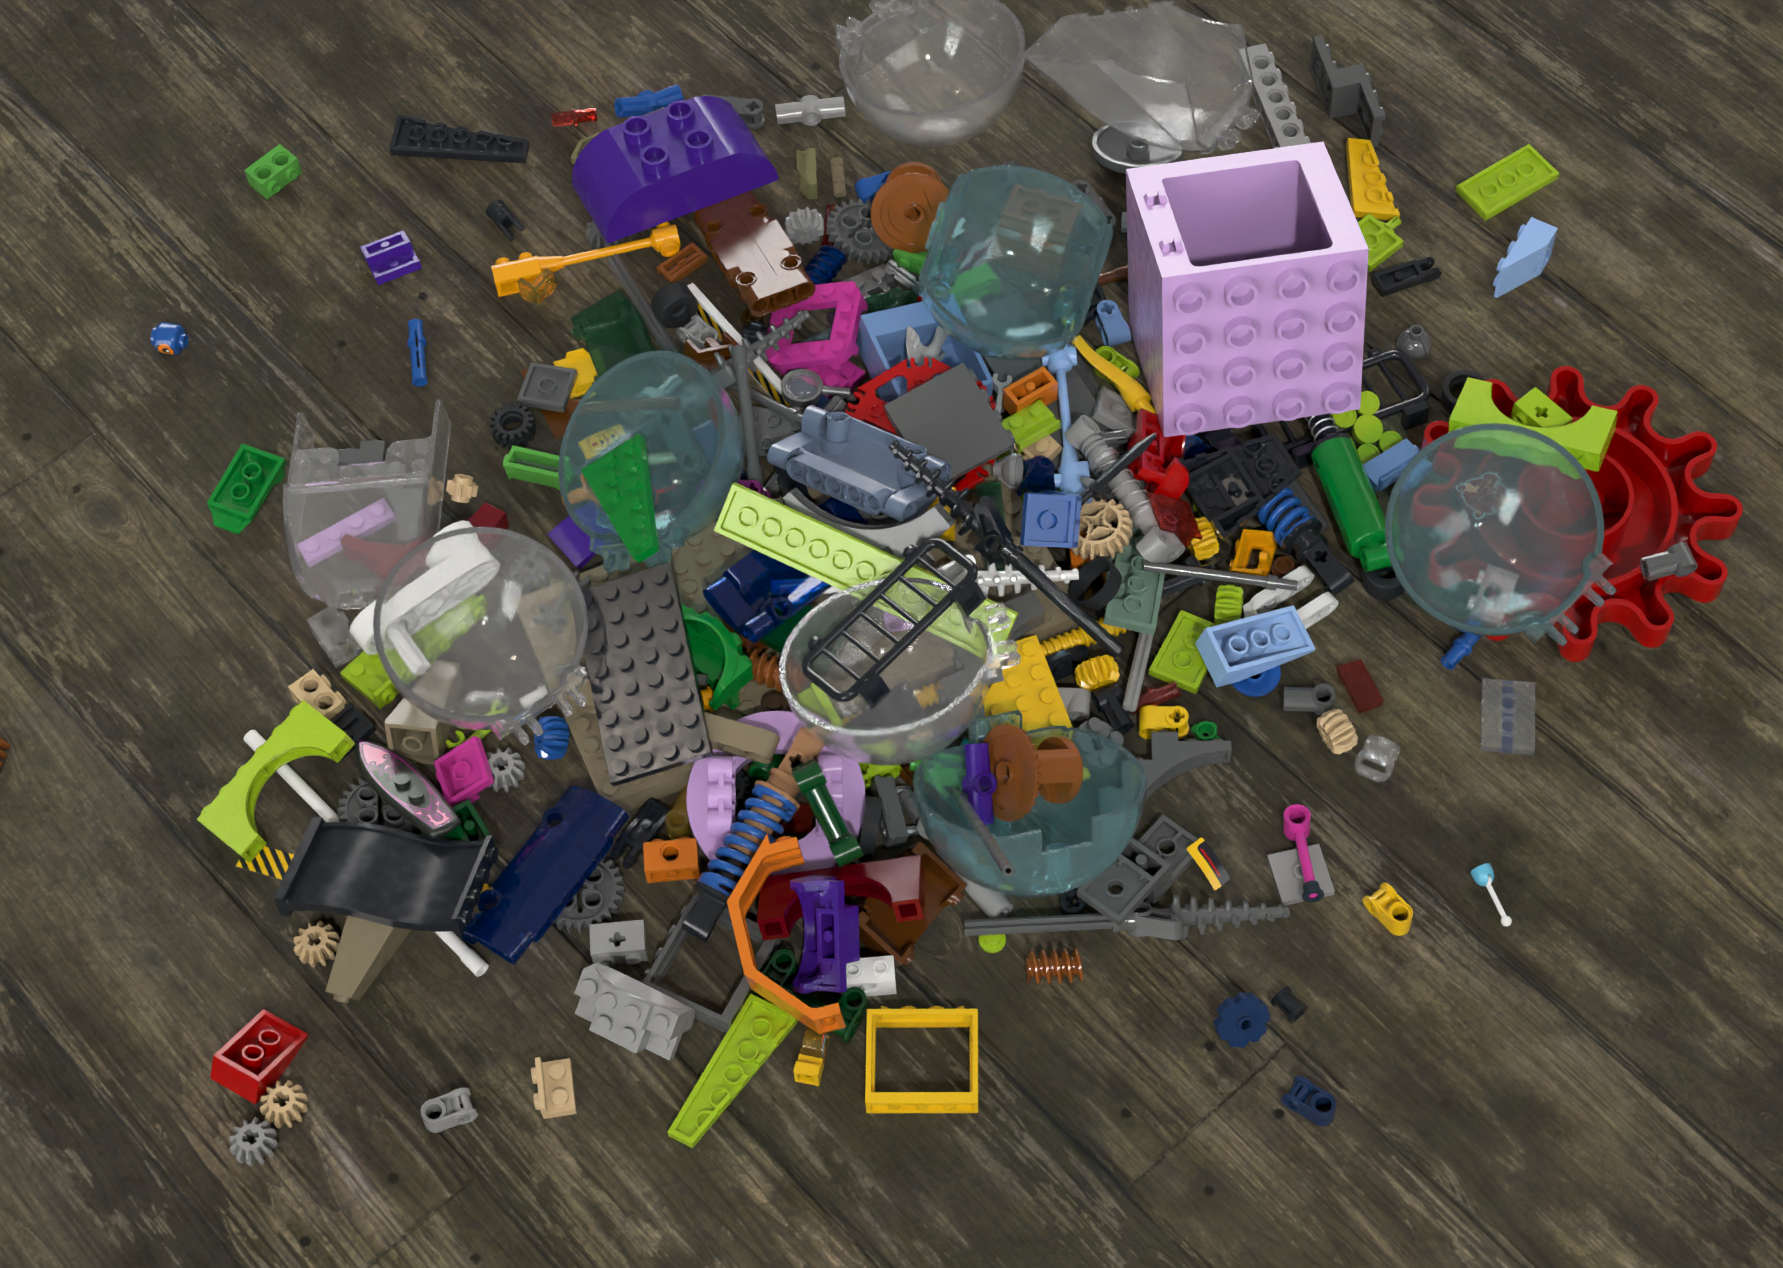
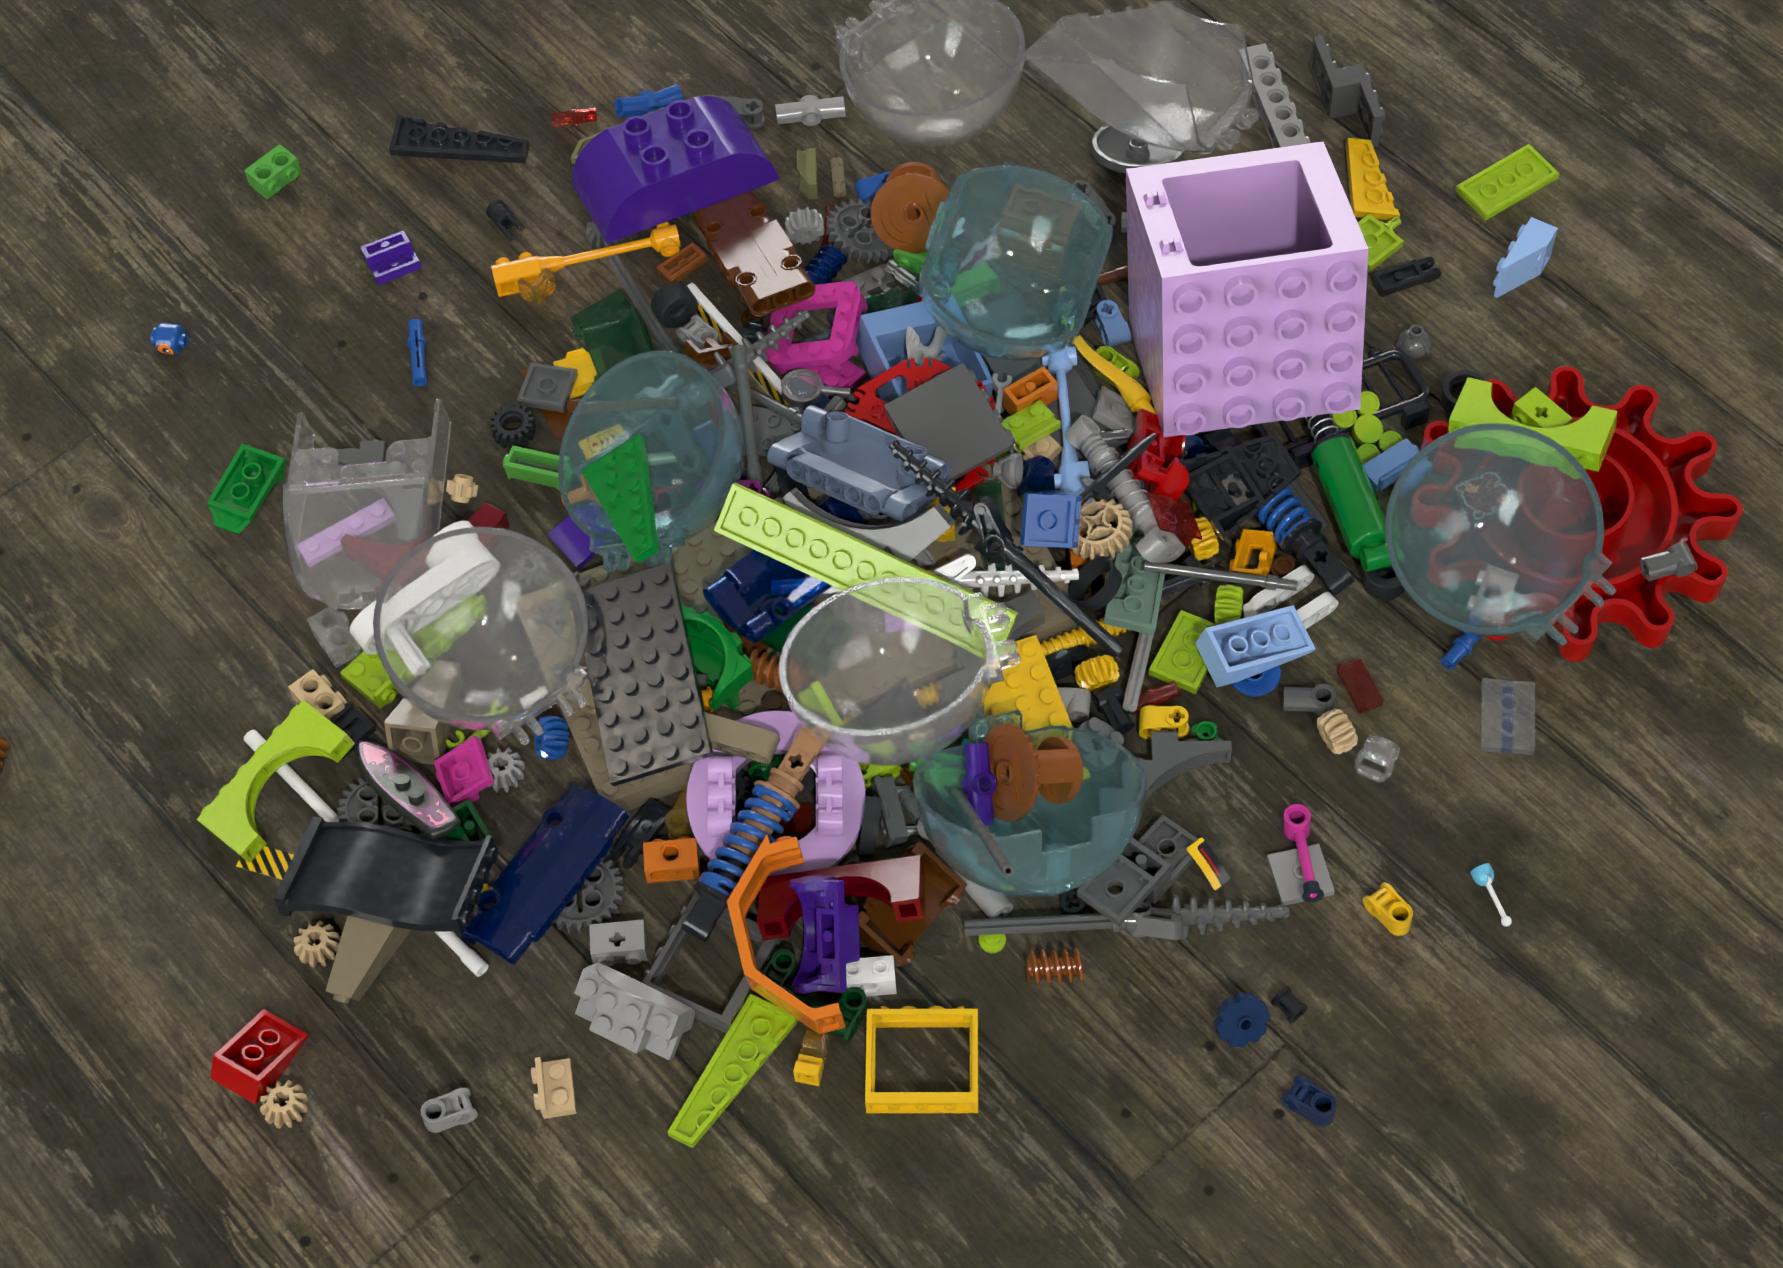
light grey gear [229,1117,278,1167] -> none
dark green piece [791,759,864,868] -> none
black bar [801,538,986,710] -> none

